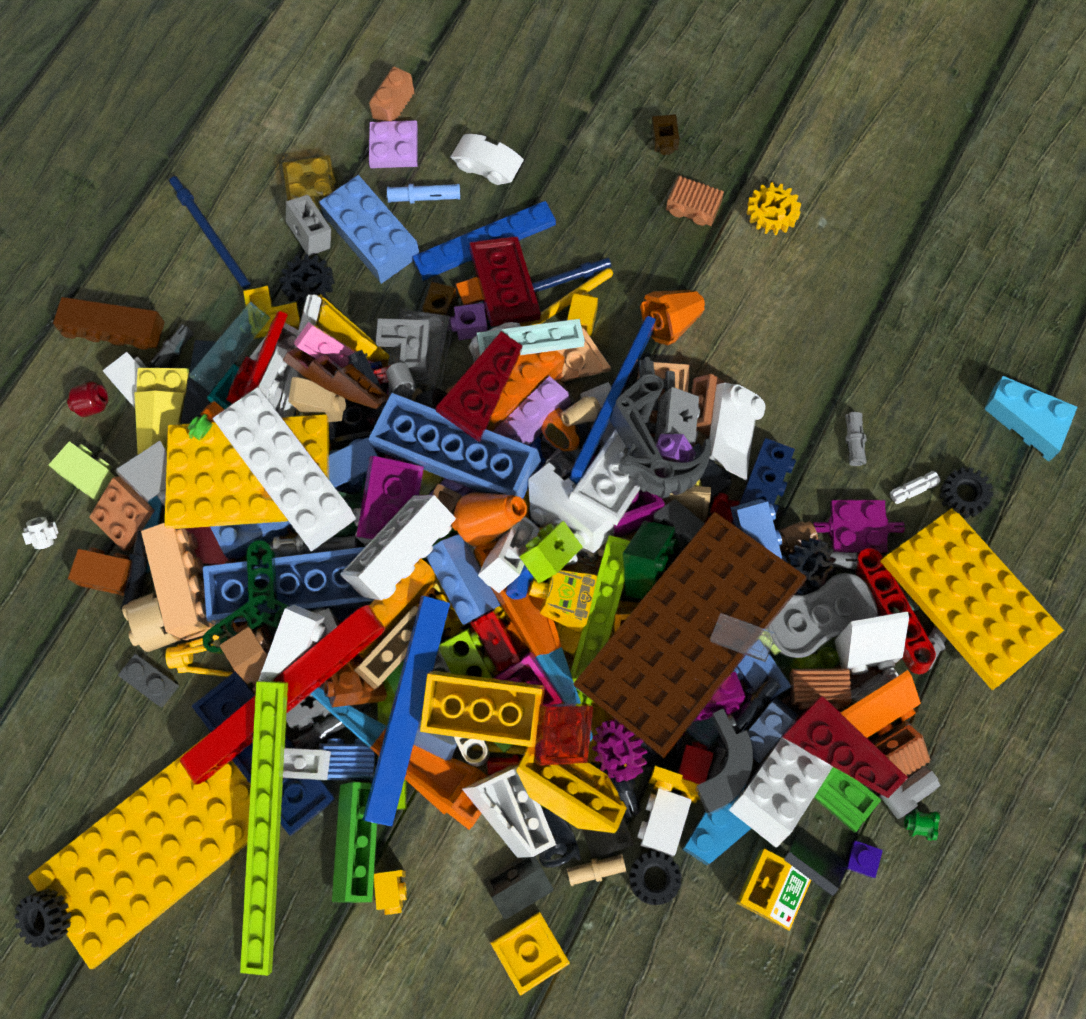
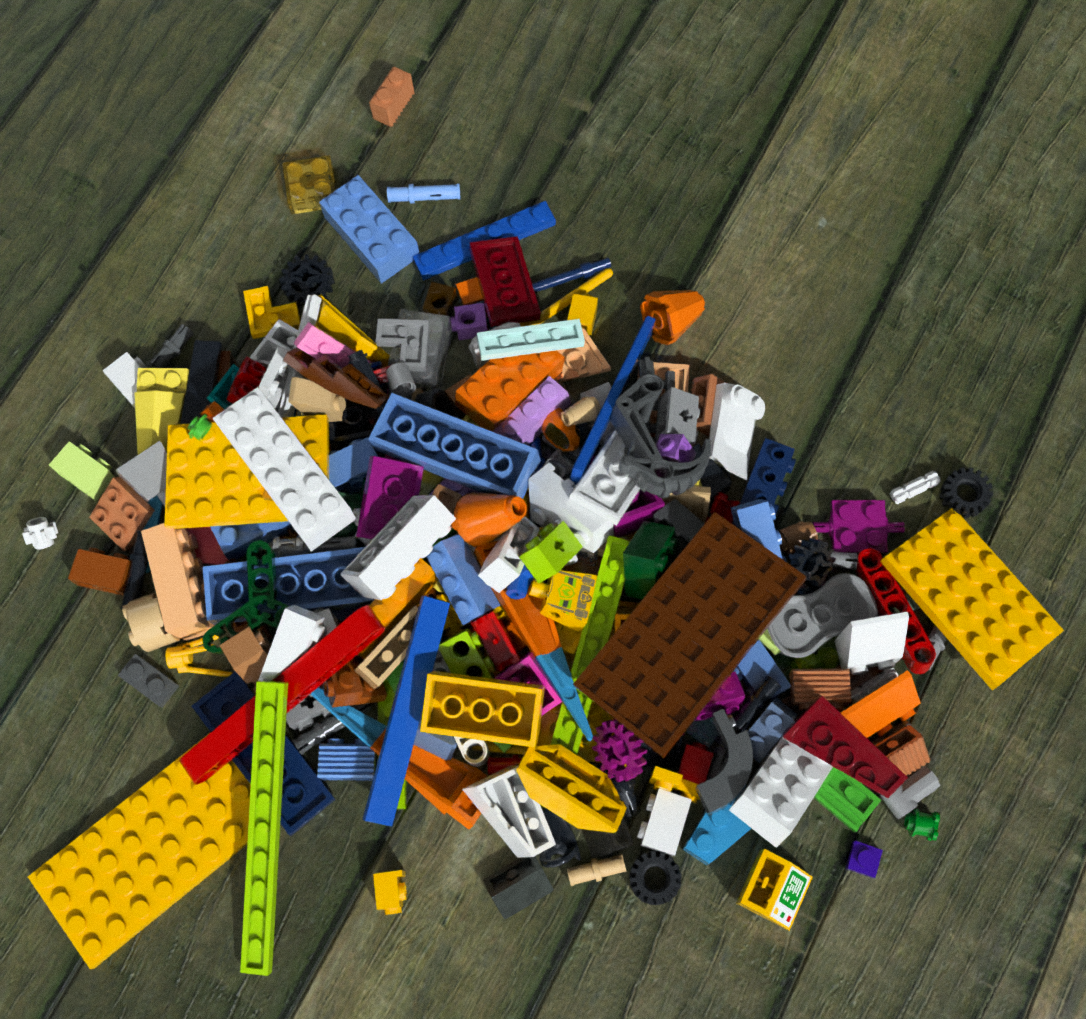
black tyre [15,889,71,948] -> none
reddish brown brick [53,297,165,350] -> none
dark red head [67,381,109,418] -> none
dark blue bar [169,176,251,289] -> none
clear light blue tile [189,302,270,392] -> none
red tile [240,311,288,399] -> none
white plate [283,748,331,780] -> none
light grey brick [286,195,331,256] -> none
bright green brick [332,782,377,903] -> none
lavender plate [369,121,418,168] -> none
dark red wing [436,331,523,442] -> none
white brick [451,134,524,185] -> none
yellow tile [490,912,570,996] -> none
clear red plate [533,703,593,765] -> none
dark brown brick [651,114,679,155] -> none
nougat brick [666,176,724,226] -> none
clear tile [710,613,776,662] -> none
yellow gear [747,183,801,235] -> none
black tile [784,828,847,896] -> none
light grey pin [845,412,867,466] -> none
medium azure wedge [985,376,1077,462] -> none

